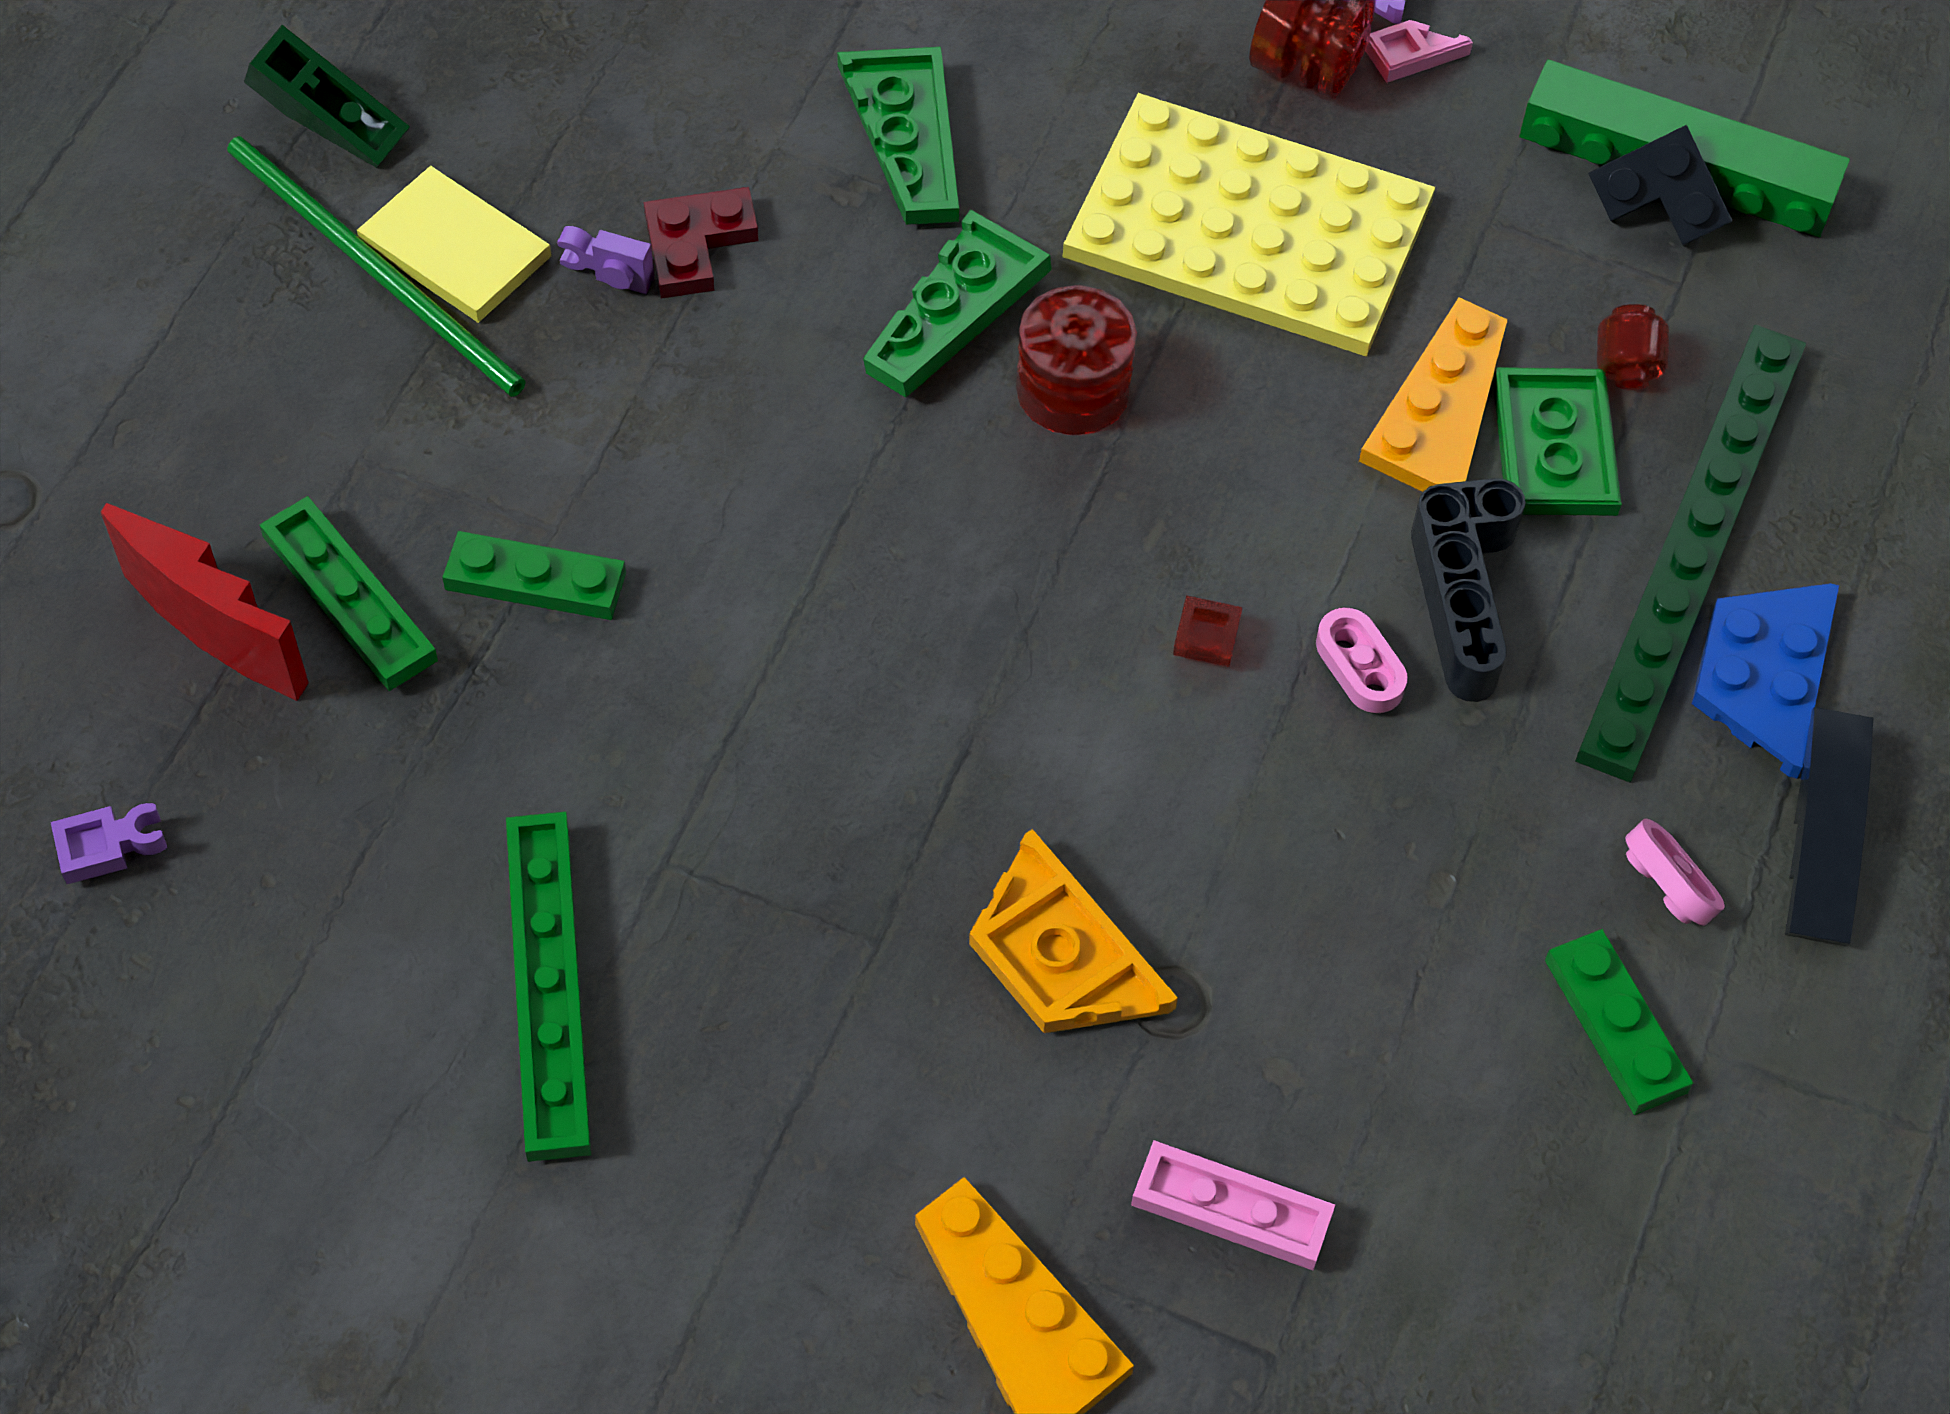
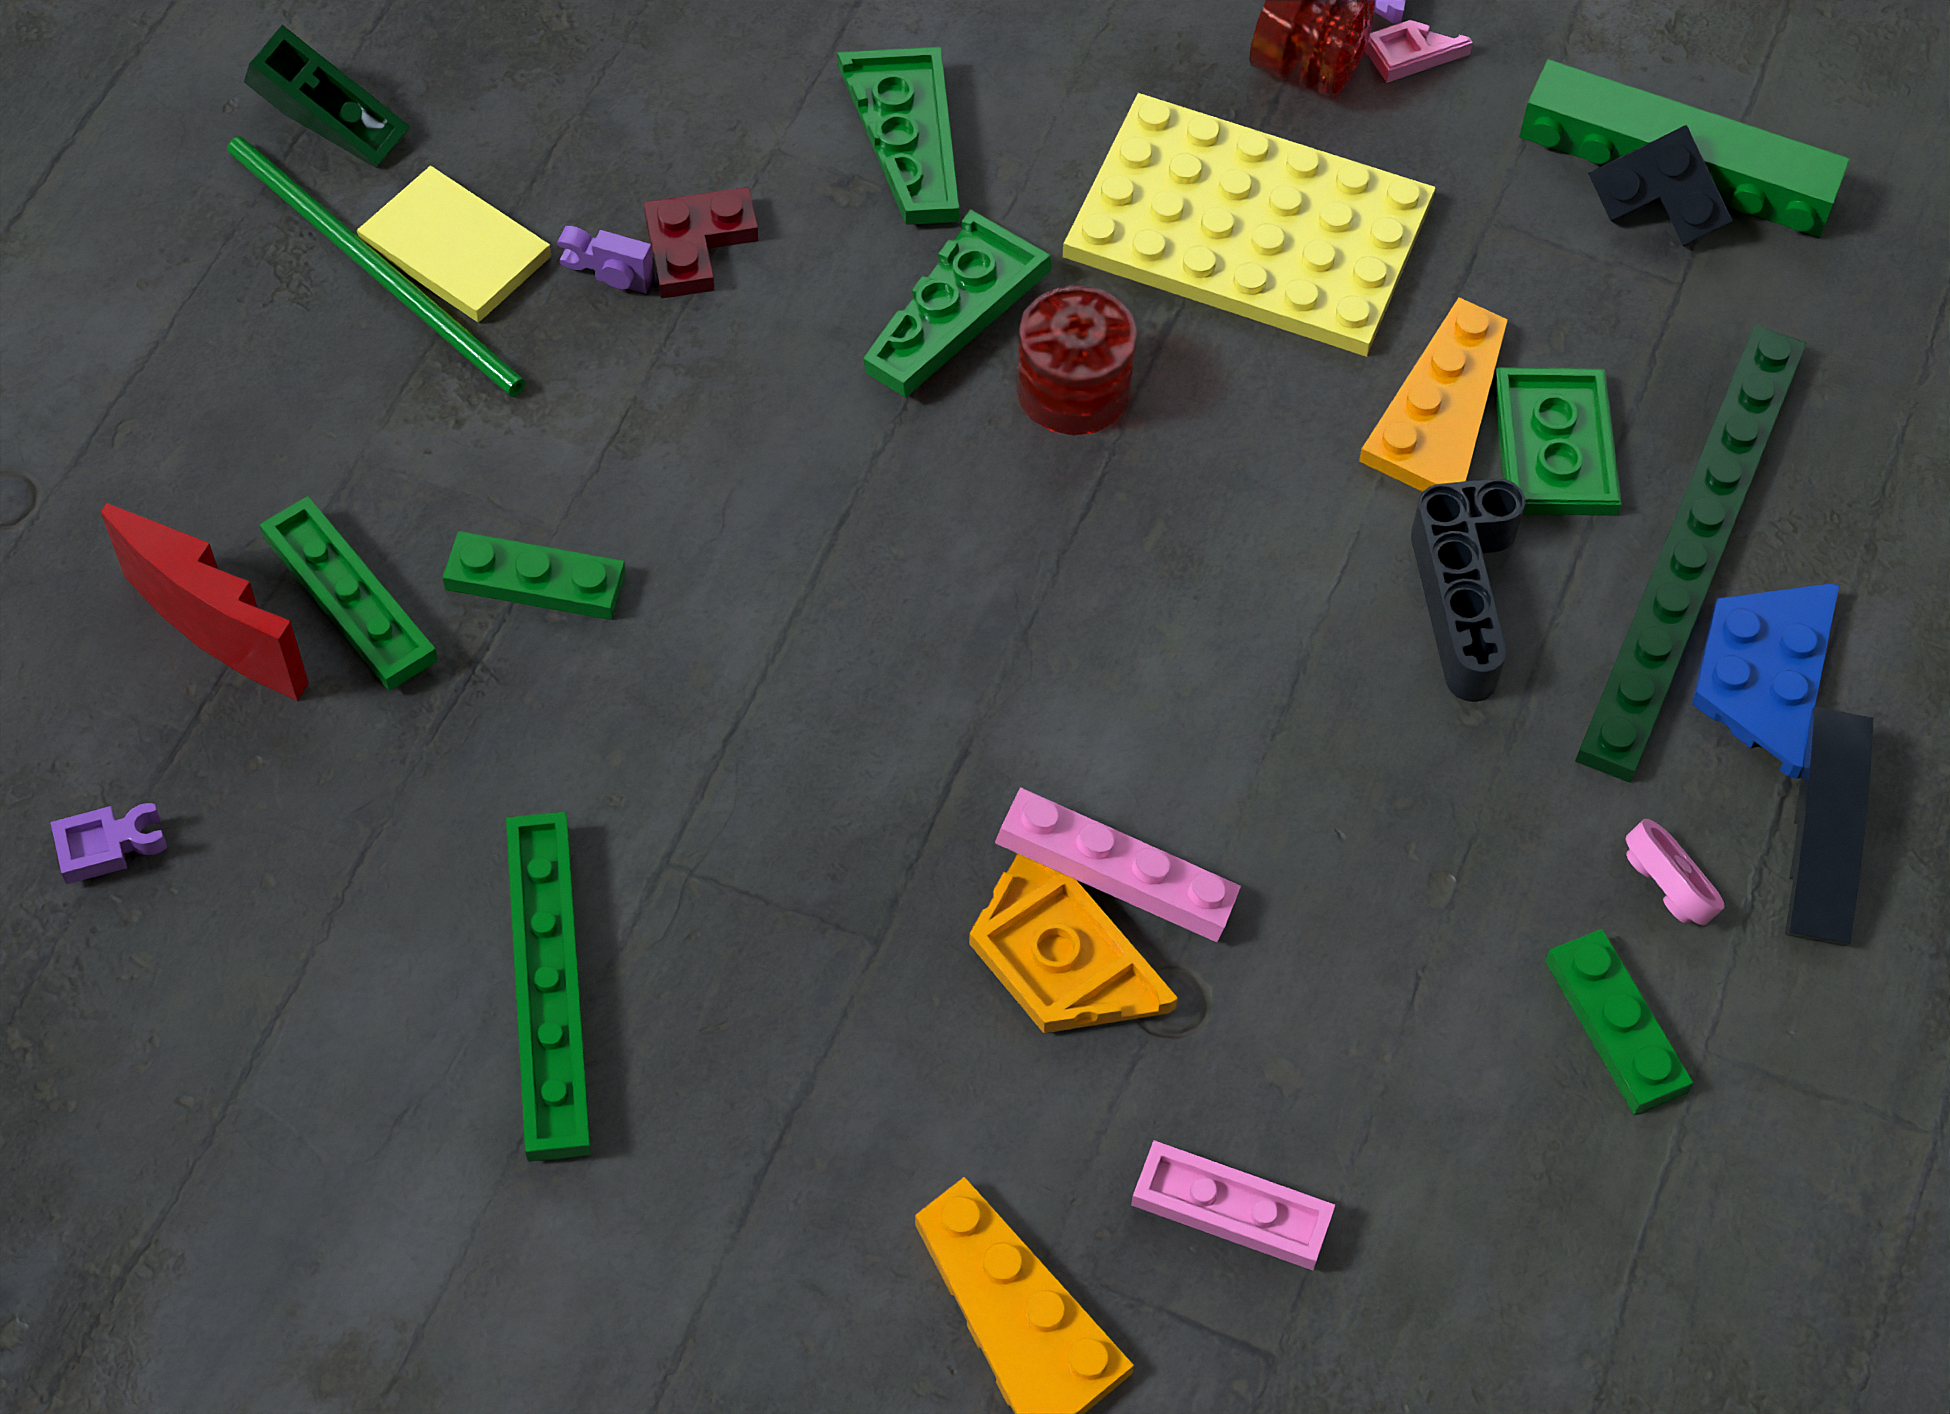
clear red plate [1173,595,1243,667] -> none
bright pink plate [1316,608,1407,713] -> none
clear red head [1597,304,1669,390] -> none
none -> bright pink plate [995,787,1241,942]

